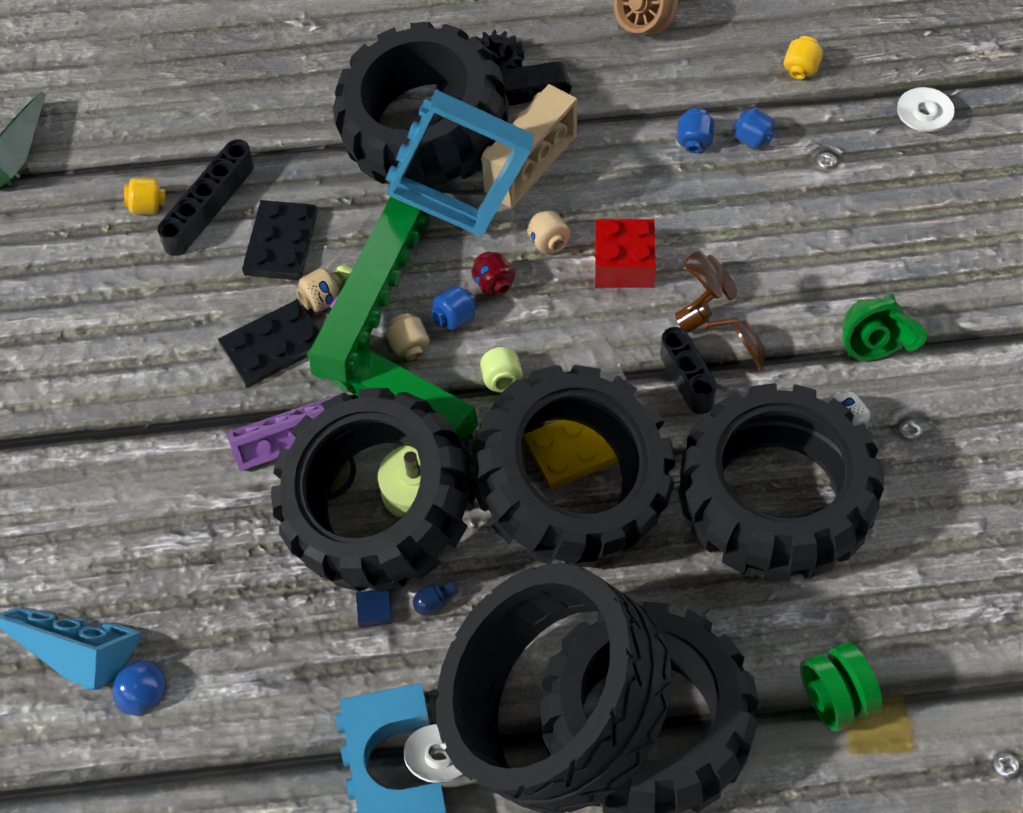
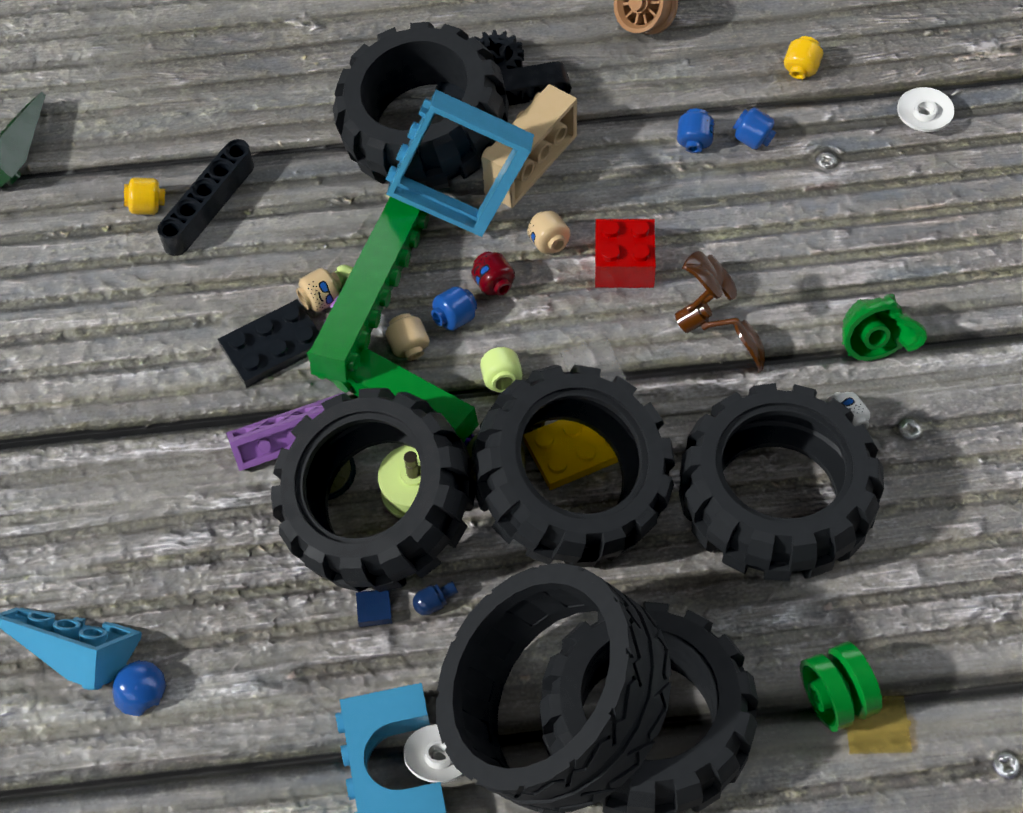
black plate [242,200,318,281] -> none
black beam [660,327,717,414] -> none

